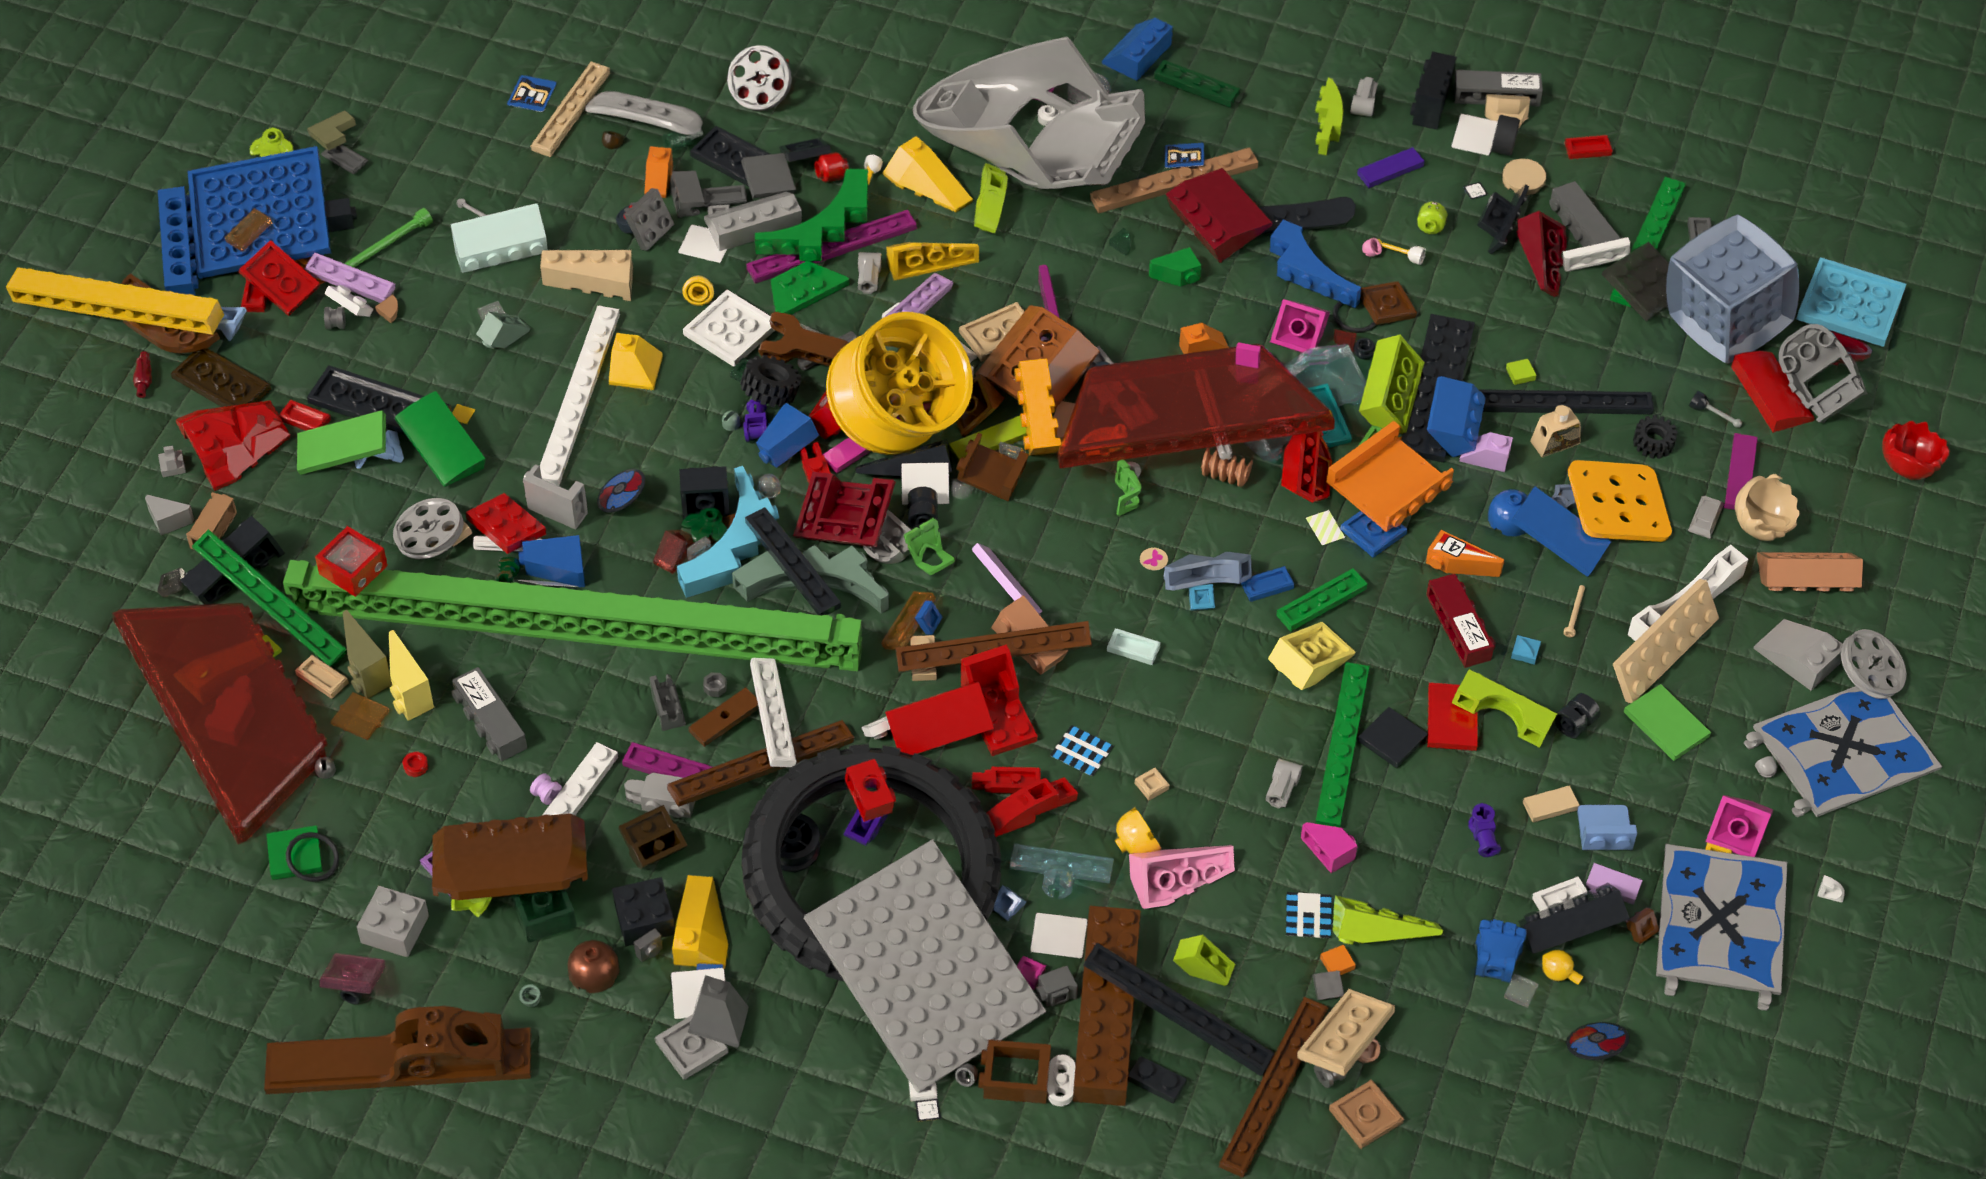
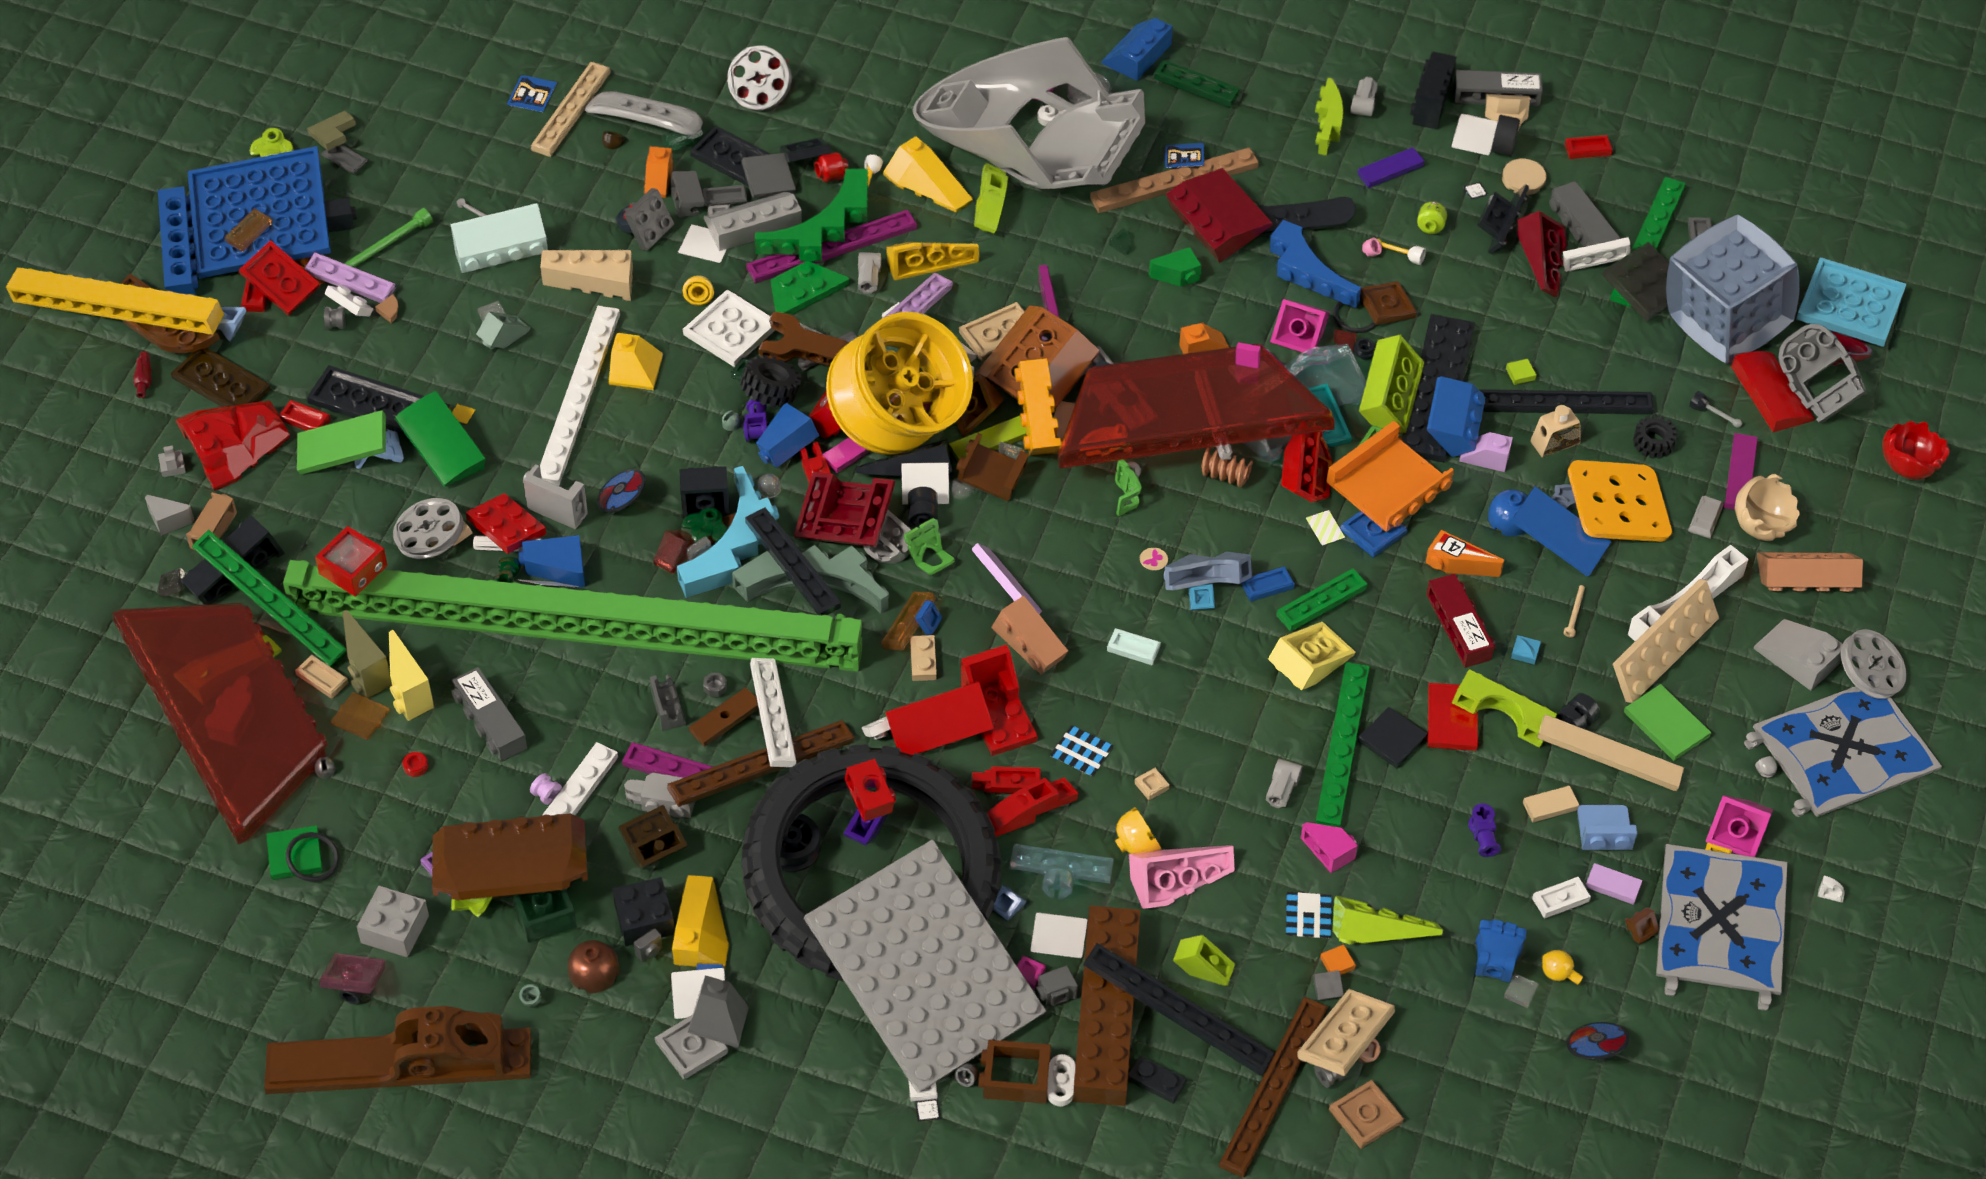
reddish brown plate [896,621,1092,673] -> none
black wedge [1518,883,1630,954] -> none
none -> tan tile [1537,714,1684,791]

